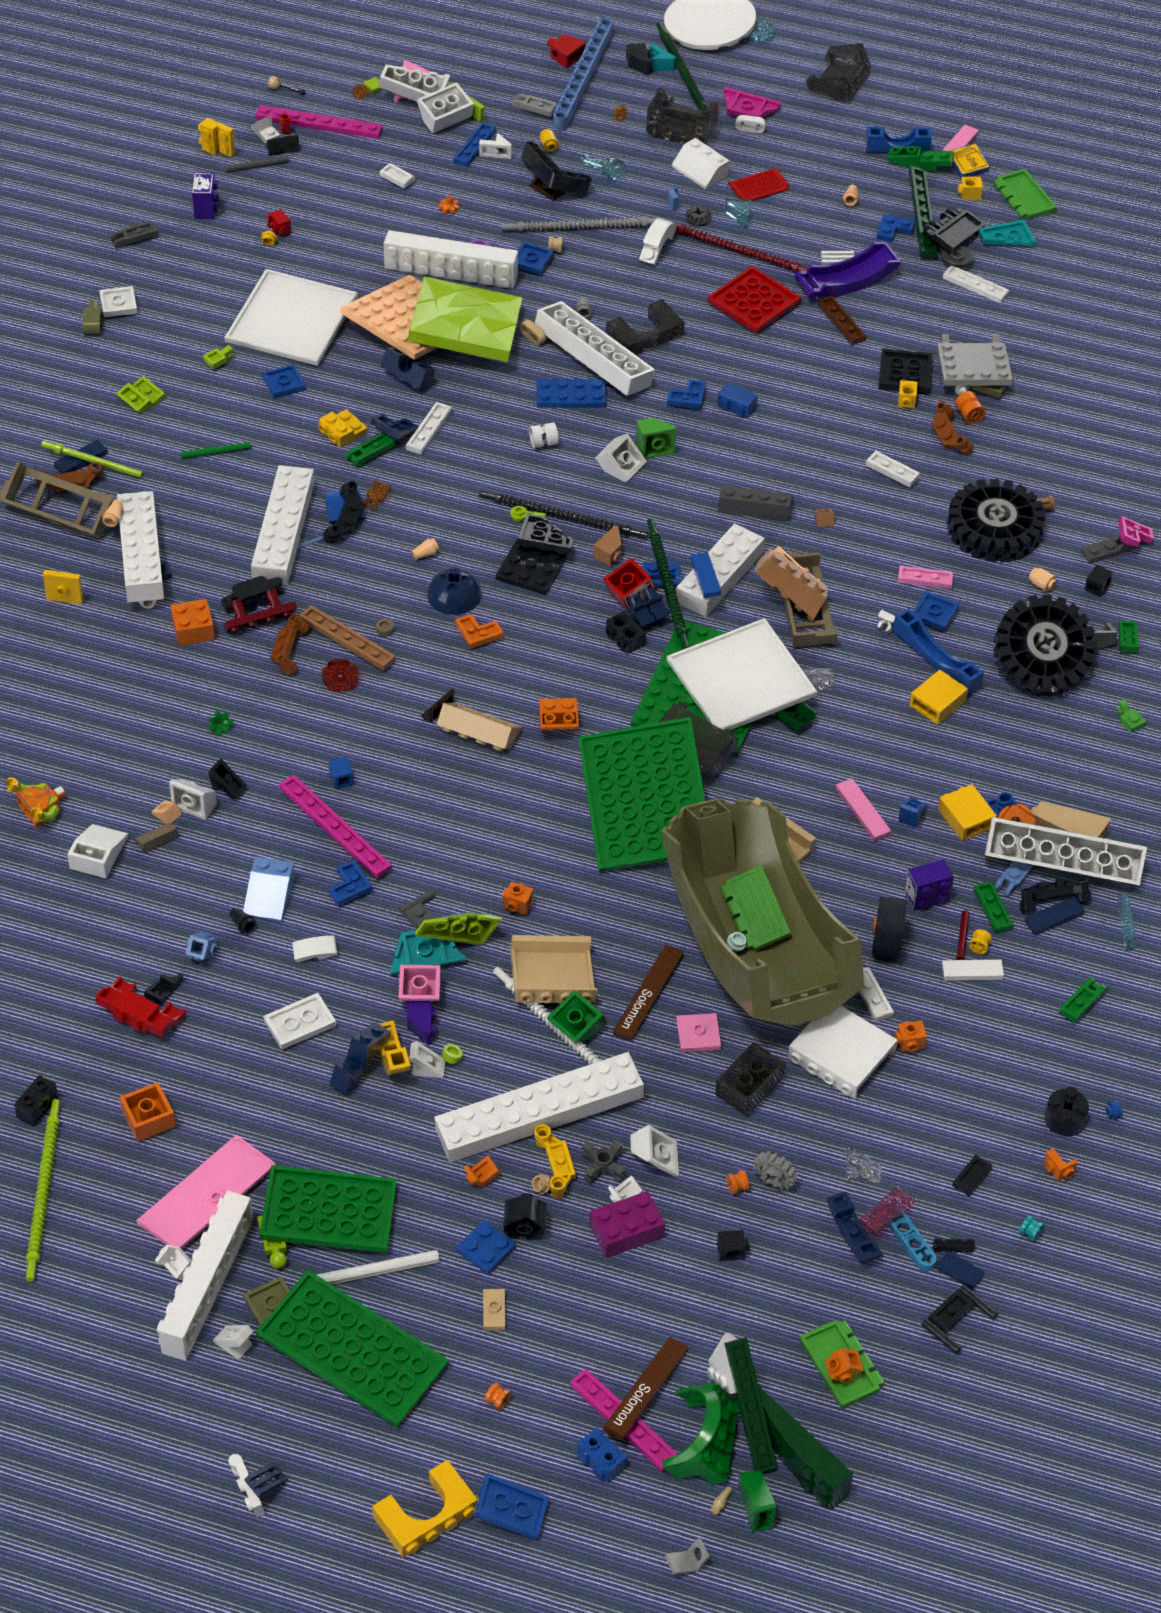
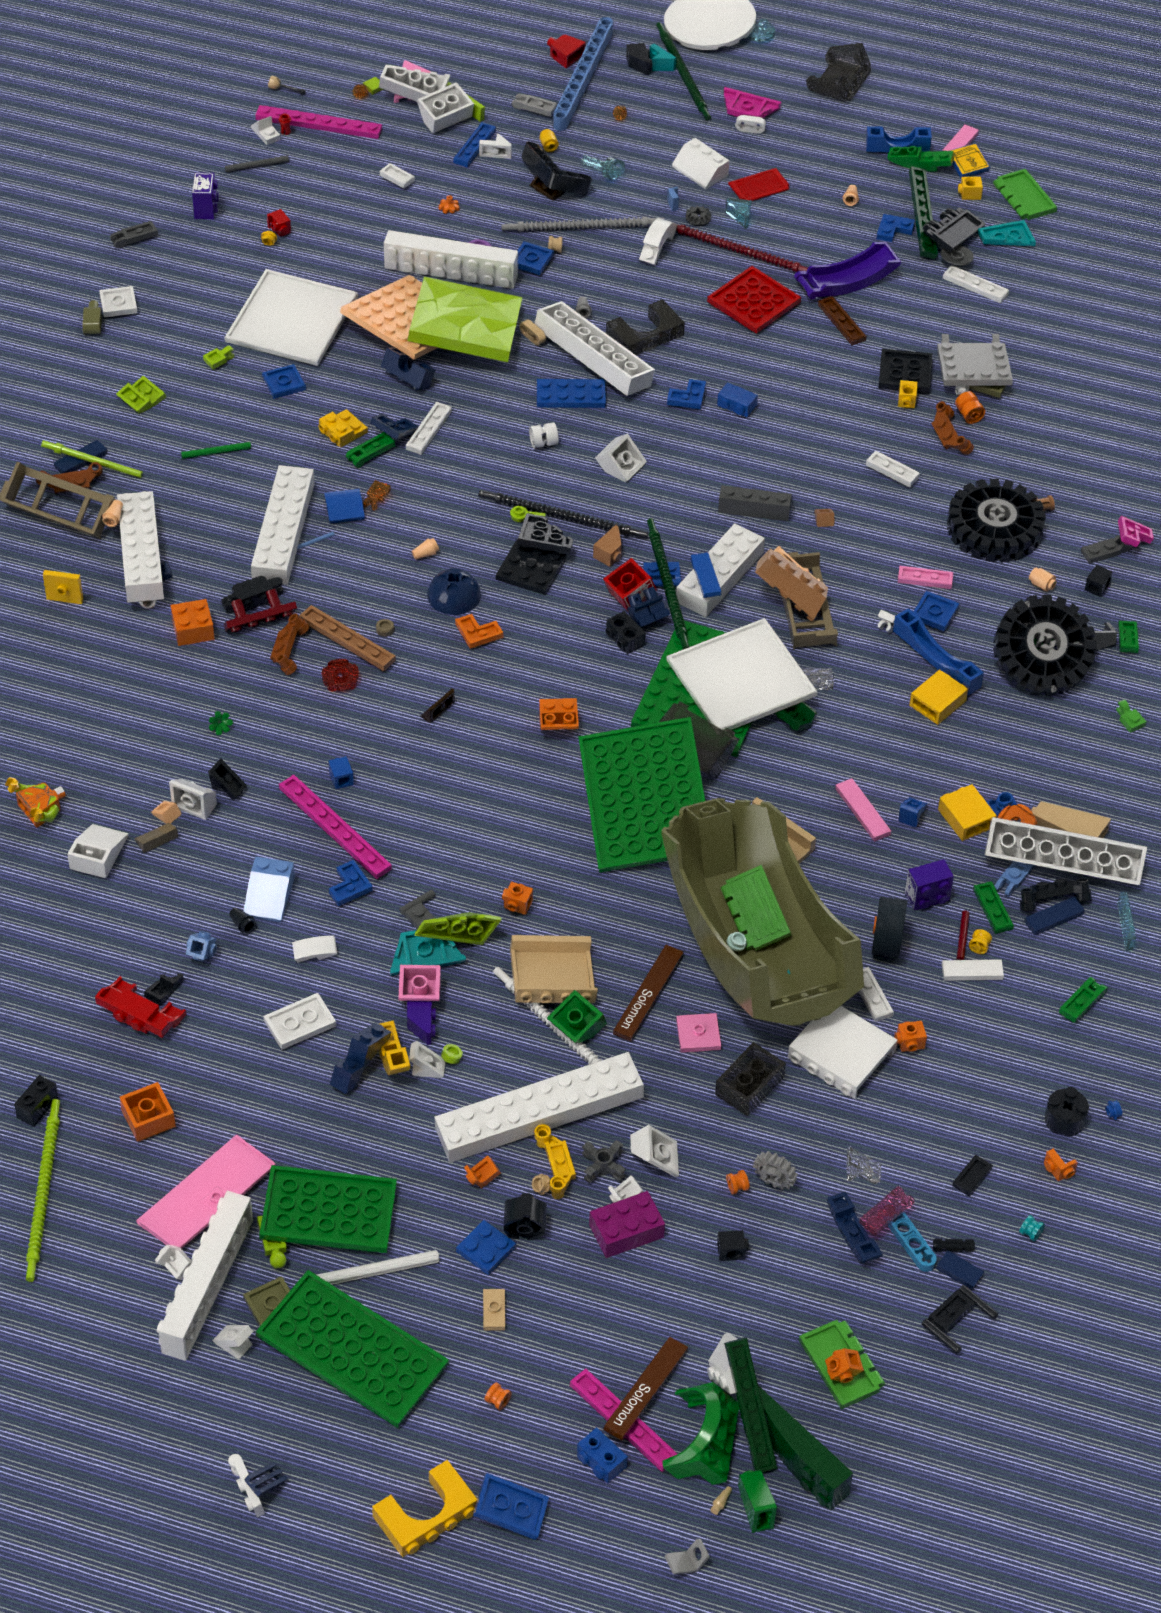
yellow plate [198,117,235,157] -> none
black hinge [266,134,300,156] -> none
black plate [323,481,364,543] -> none
tan slope [436,703,522,751] -> none
bright green slope [636,417,676,459] -> none
clear smoke windscreen [646,87,719,144] -> none
white tile [821,251,855,265] -> none

